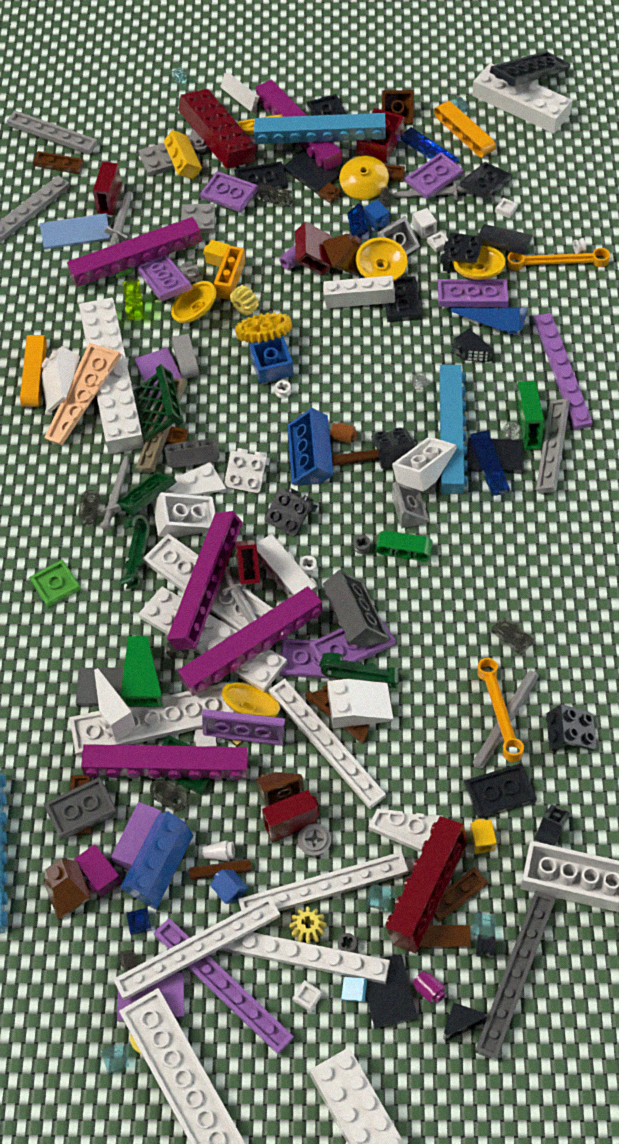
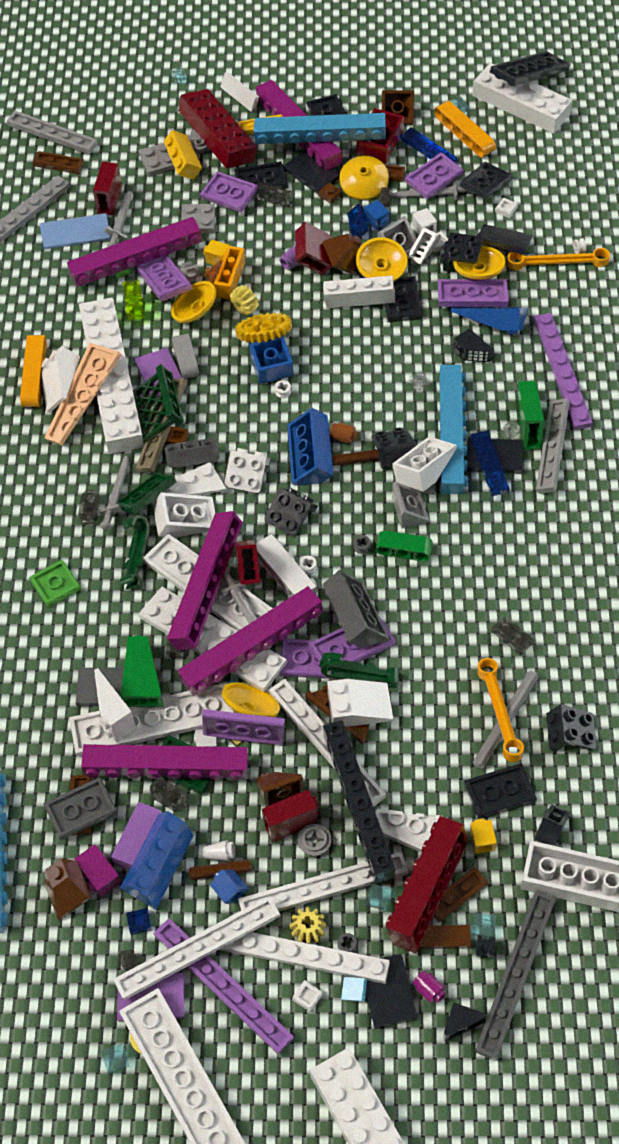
none -> clear orange dish [203,259,223,284]
none -> black brick [323,720,396,884]
none -> white slope [407,228,441,265]

